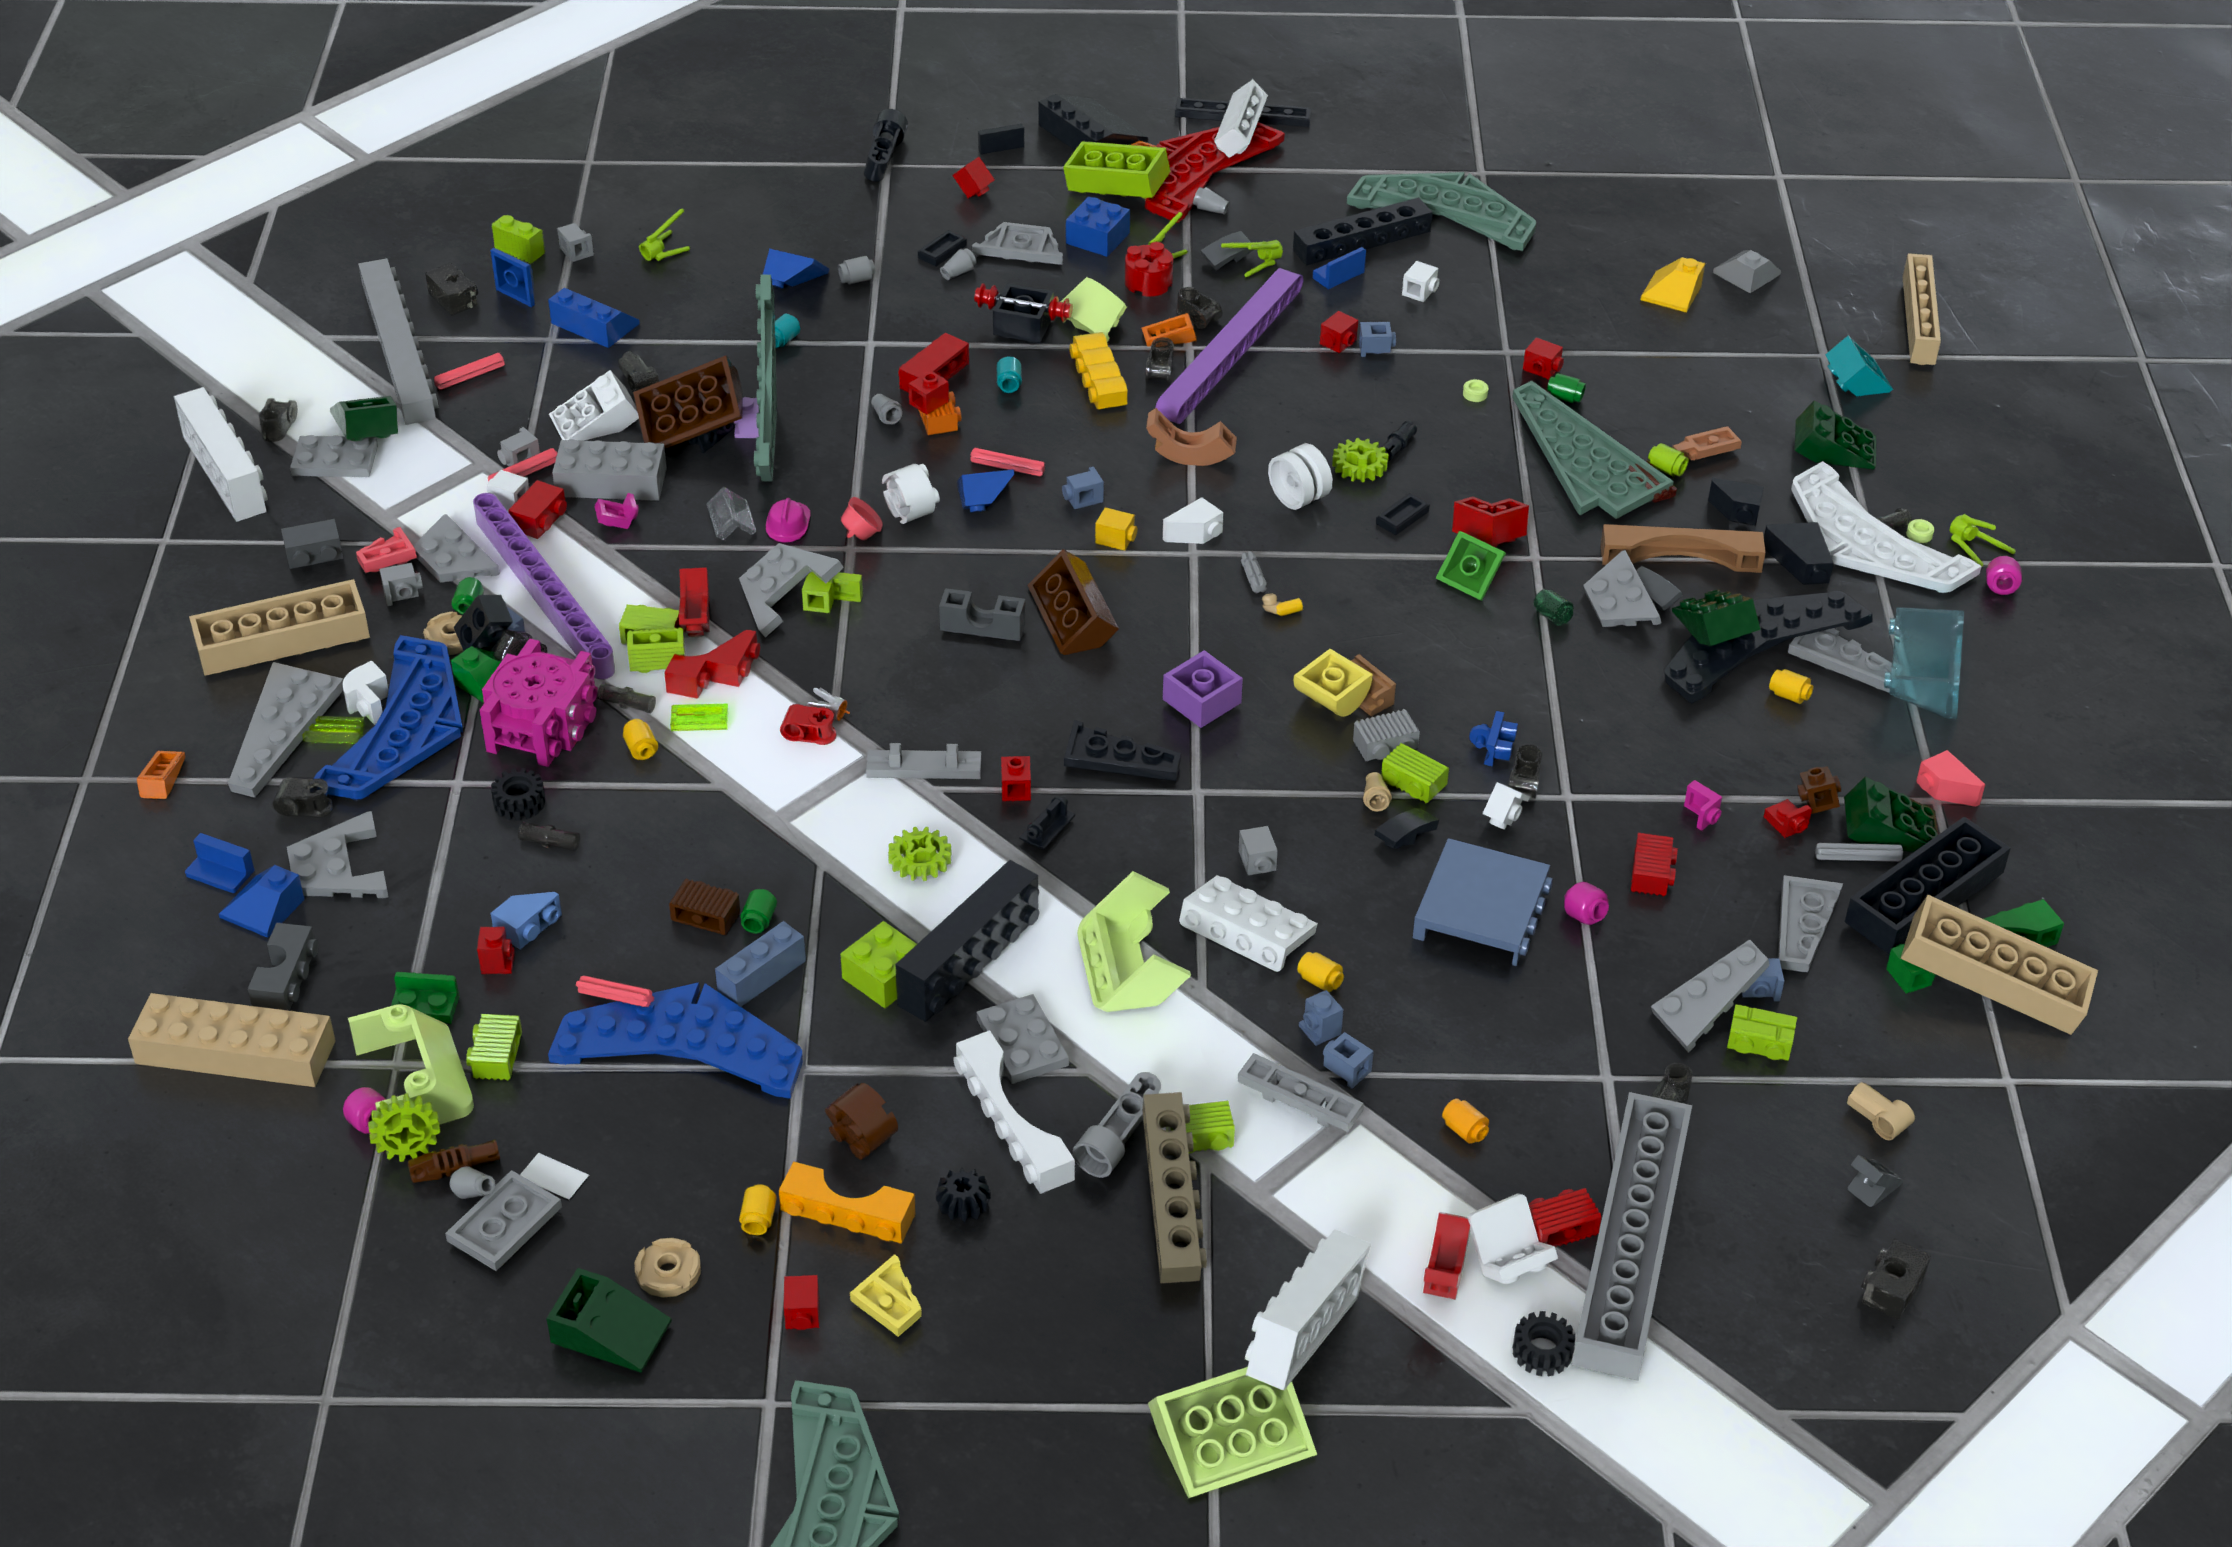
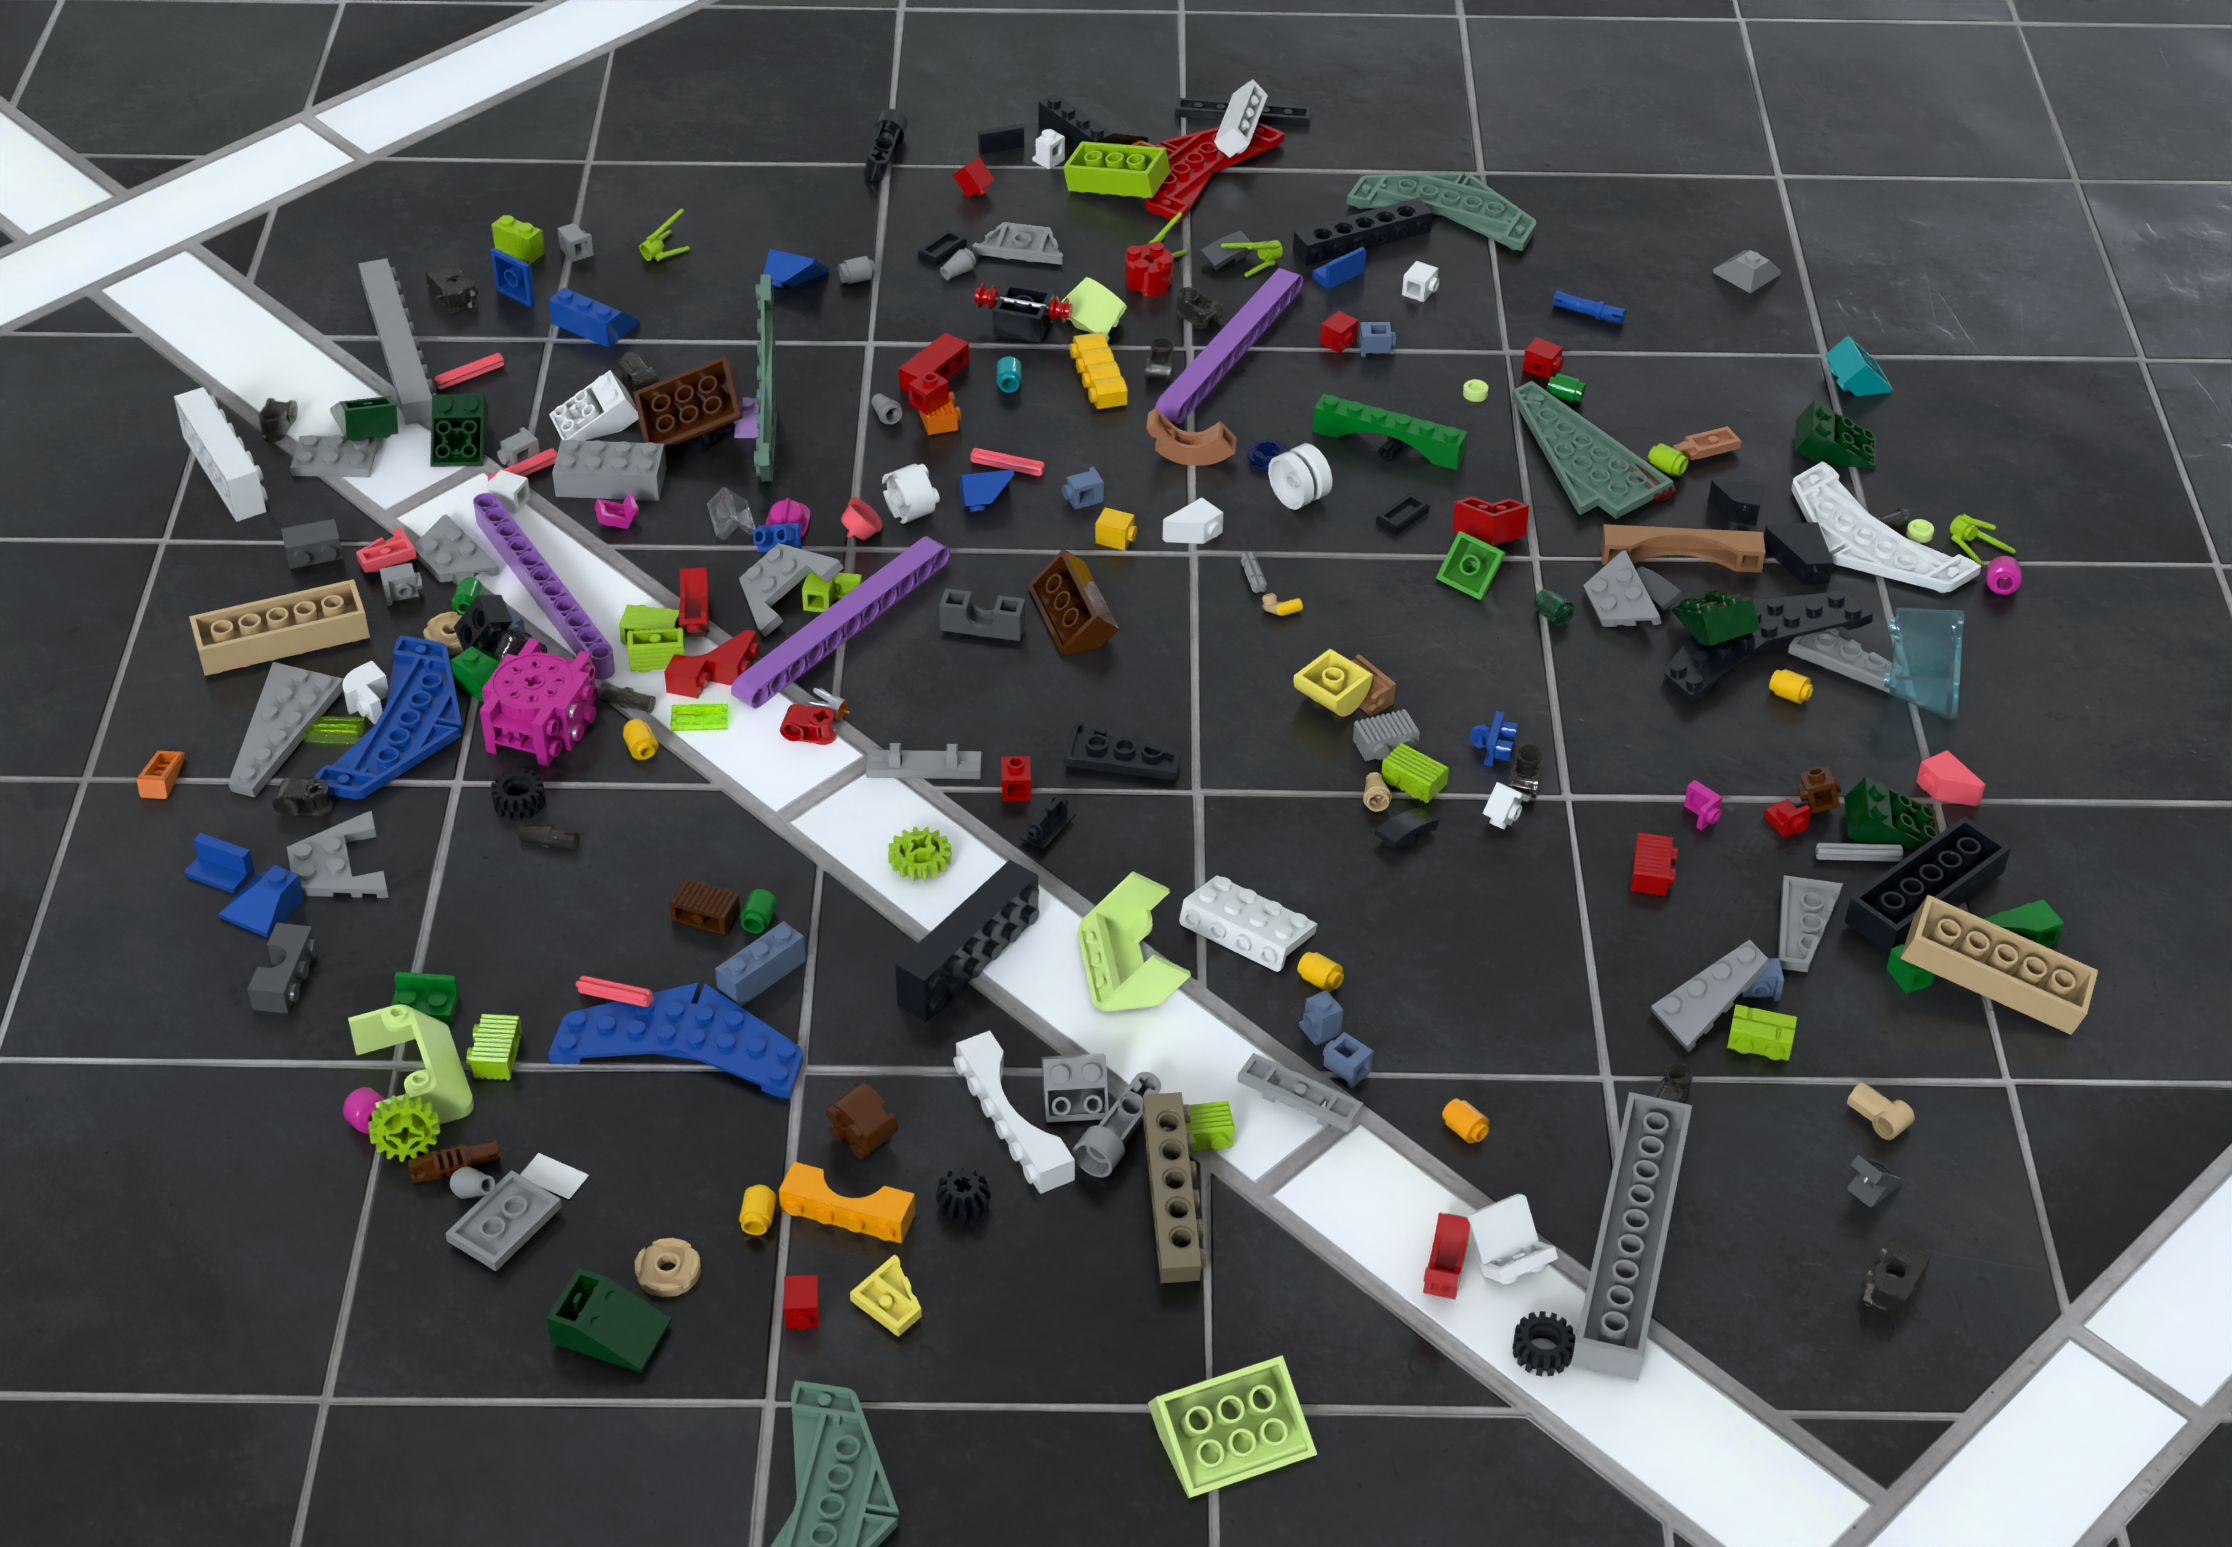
tan brick [128,993,335,1087] -> none
red brick [477,927,515,974] -> none
medium blue slope [491,892,562,949] -> none
red brick [508,480,567,539] -> none
teal brick [775,314,800,348] -> none
lime brick [840,921,917,1008] -> none
light grey plate [977,994,1069,1084] -> none
blue brick [1066,196,1130,257] -> none
orange slope [1142,313,1197,347] -> none
medium lavender brick [1163,650,1243,728] -> none
light grey cone [1193,187,1229,215] -> none
light grey brick [1239,826,1277,875] -> none
white brick [1245,1229,1371,1391] -> none
lime gear [1332,438,1388,482] -> none
sand blue panel [1413,838,1553,966] -> none
red brick [1528,1188,1602,1248] -> none
dark pink head [1564,882,1609,925] -> none
yellow slope [1641,257,1705,313] -> none
tan brick [1903,254,1941,365] -> none
none -> dark green slope [430,394,488,467]
none -> medium lavender beam [731,536,950,709]
none -> blue hips [753,523,802,553]
none -> white brick [1032,129,1065,170]
none -> light grey slope [1041,1053,1109,1123]
none -> clear blue gear [1247,440,1288,469]
none -> green arch [1313,394,1468,470]
none -> blue pin [1552,291,1627,324]

